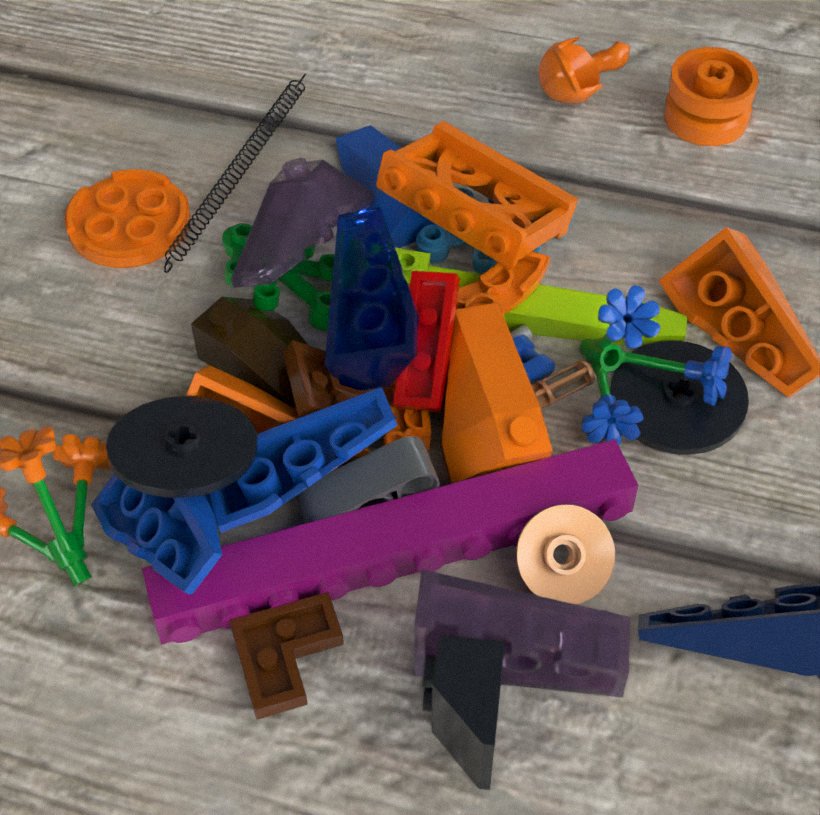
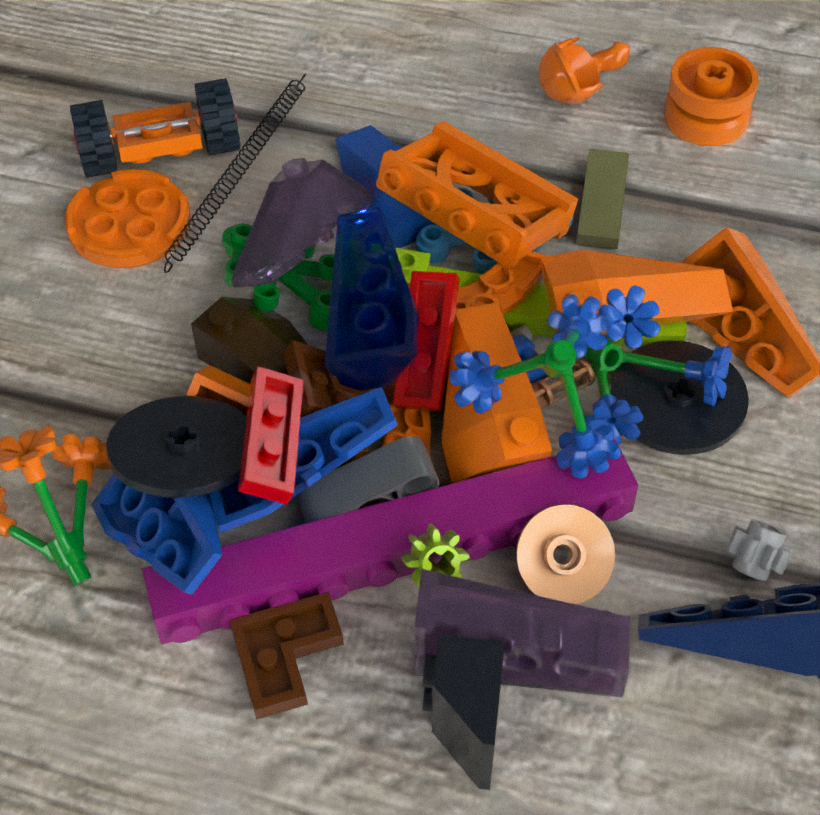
none -> plate [70,78,241,178]
none -> plate [238,366,304,505]
none -> lime gear [402,524,470,592]
none -> blue plant [449,294,621,478]
none -> orange wedge [540,250,733,335]
none -> olive tile [576,148,629,249]
none -> light grey gear [727,519,792,581]

